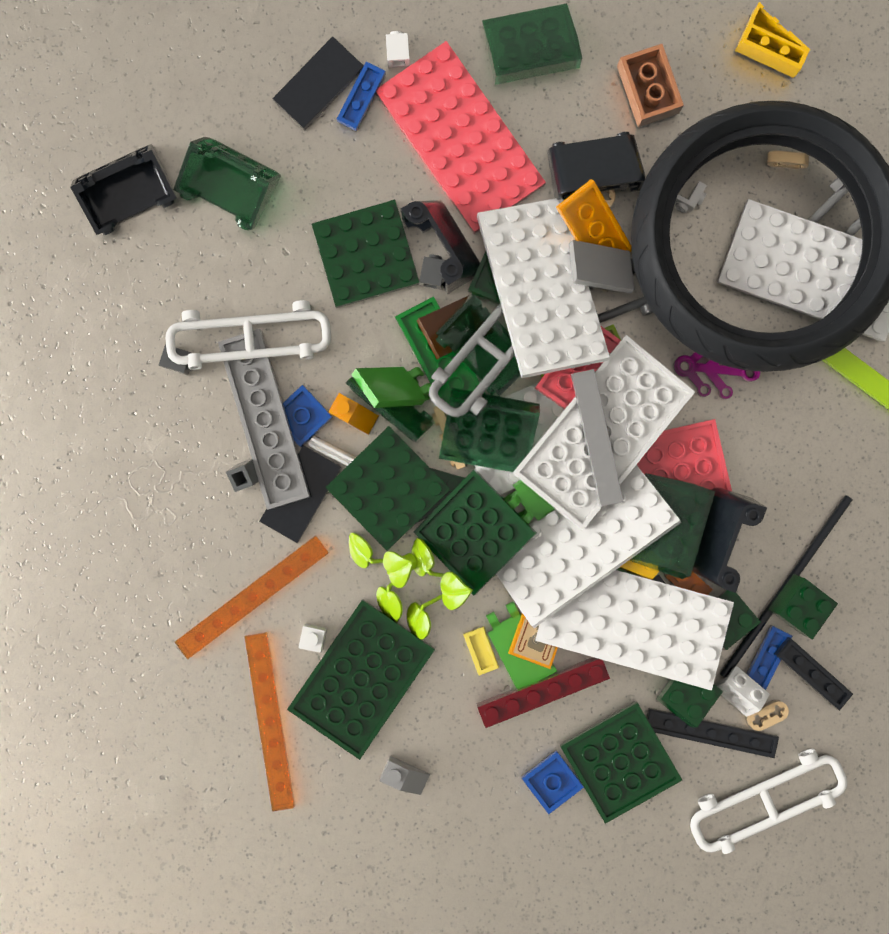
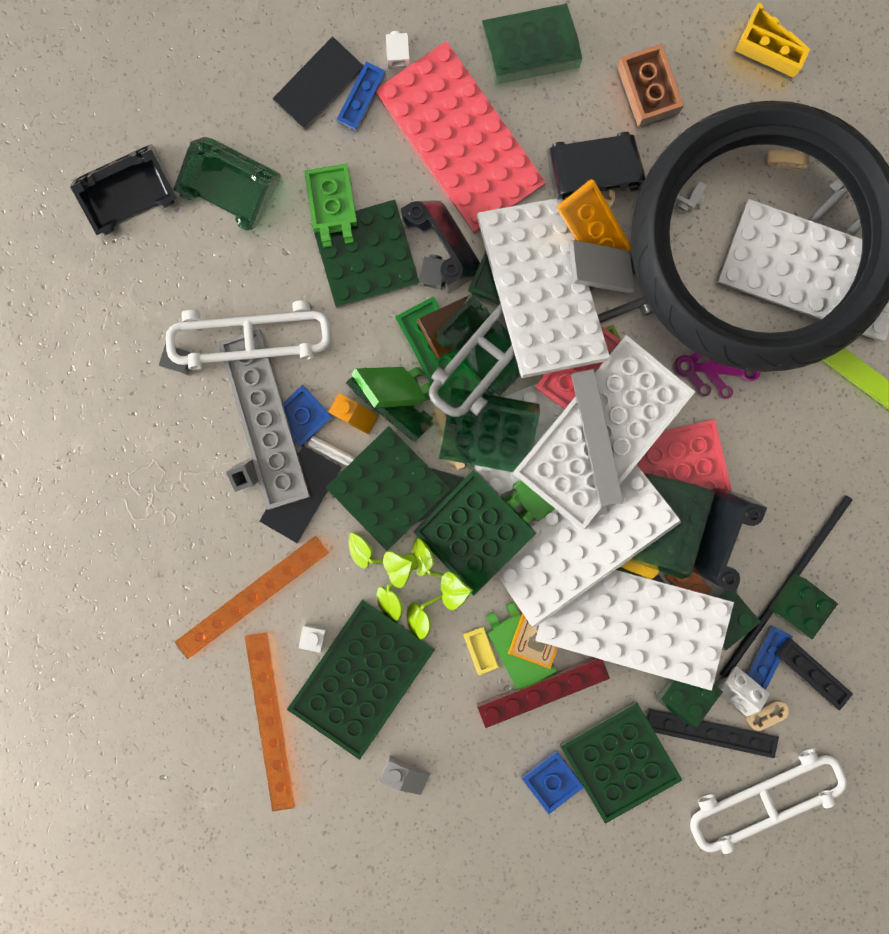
none -> bright green tile [304,163,358,248]

